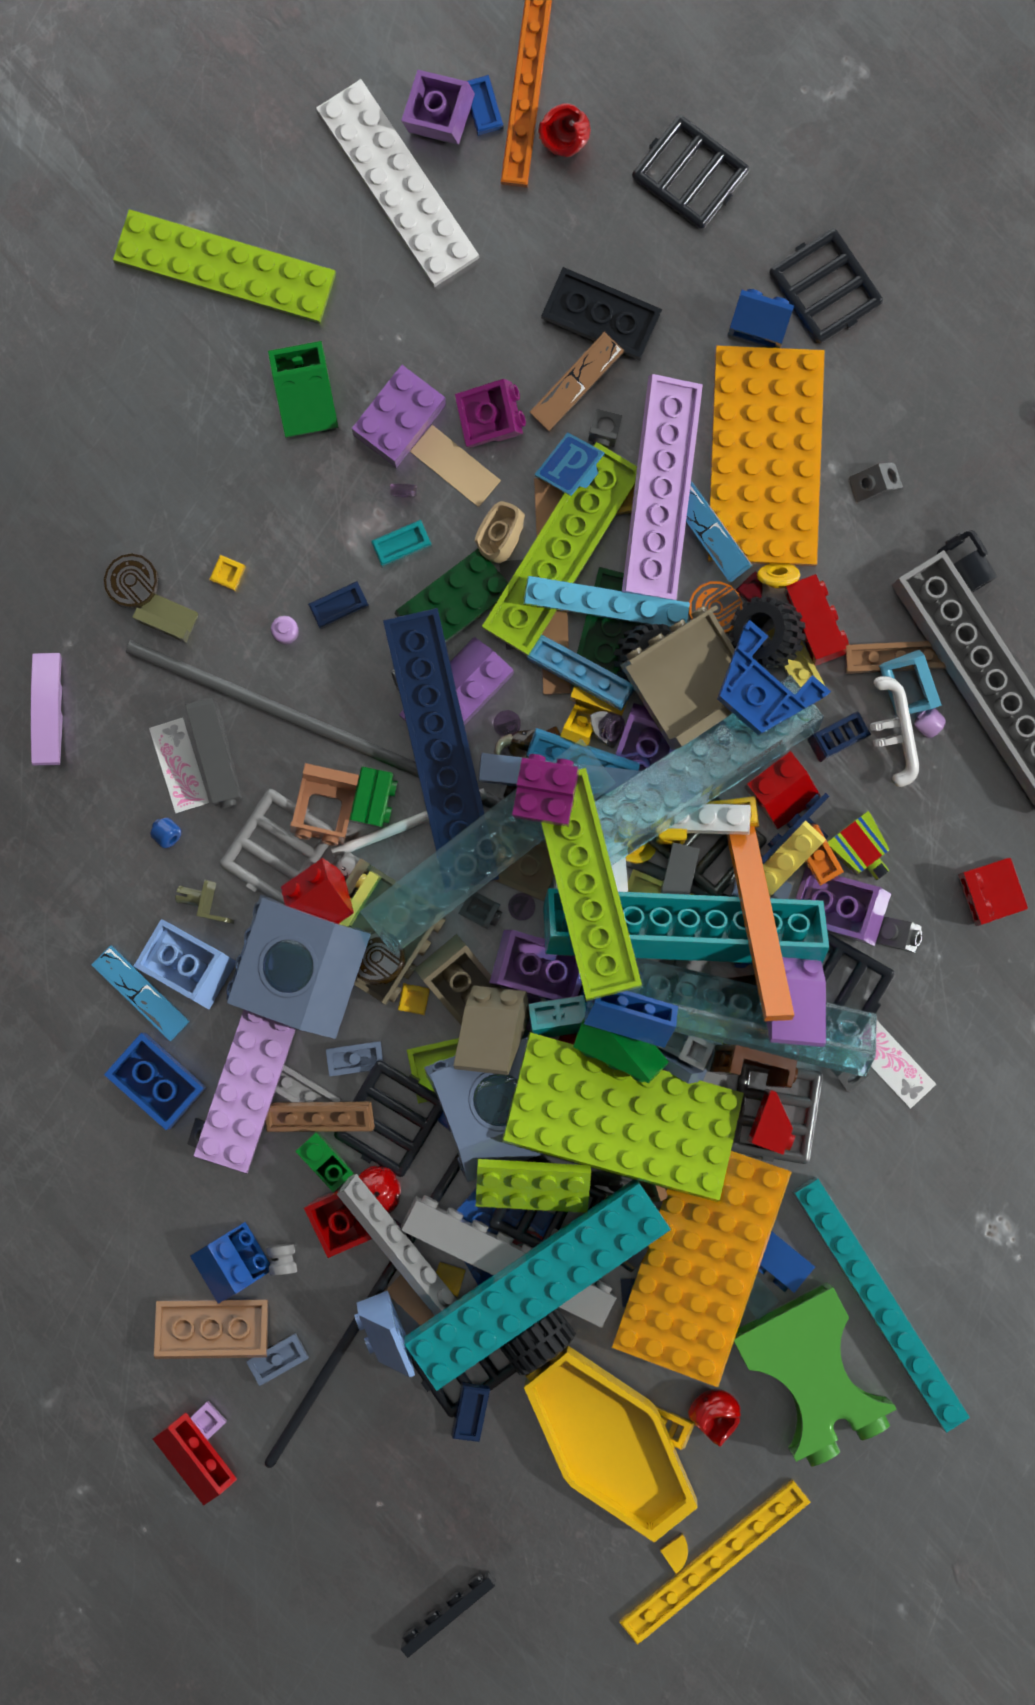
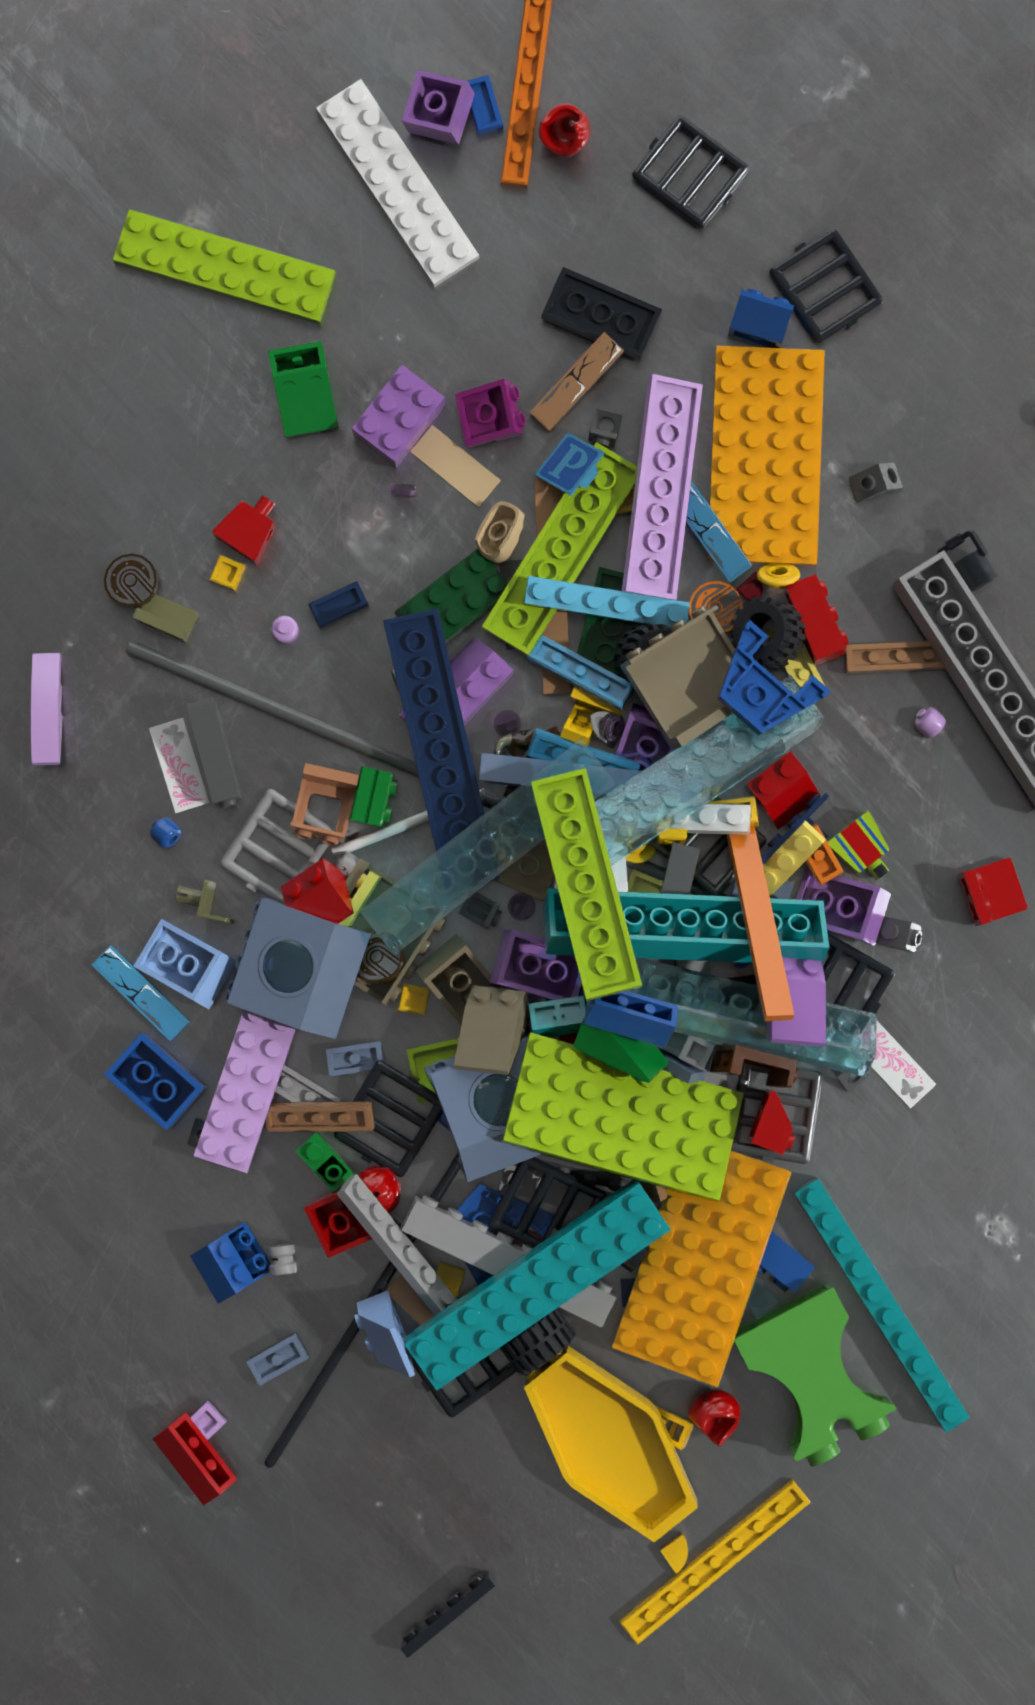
medium nougat plate [154,1300,268,1359] -> none
teal tile [371,520,432,567] -> none
dark blue tile [451,1383,490,1442] -> none
lime plate [475,1159,591,1213] -> none
magenta plate [512,754,579,827] -> none
dark blue slope [807,711,871,762] -> none
white piece [870,676,919,787] -> none
medium azure tile [879,649,942,716] -> none
none -> red torso [212,495,276,566]

